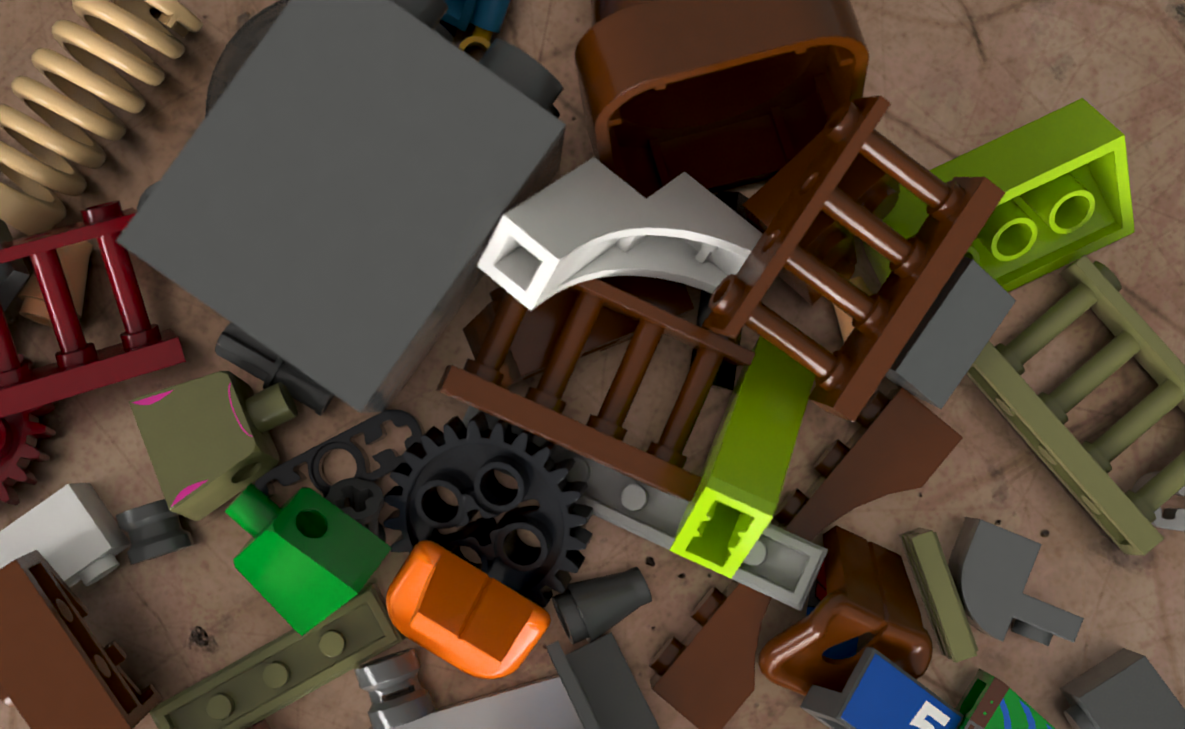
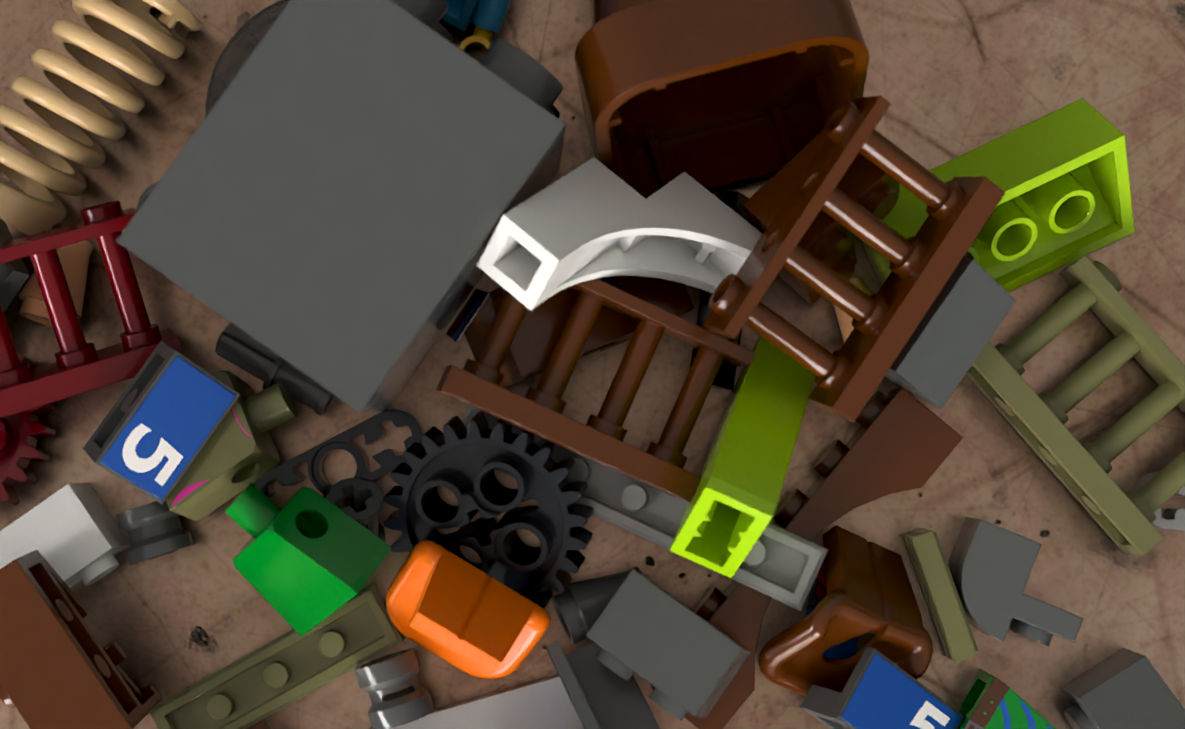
none -> panel [83,340,241,504]
none -> sticker [446,288,489,342]
none -> dark grey brick [586,569,751,721]

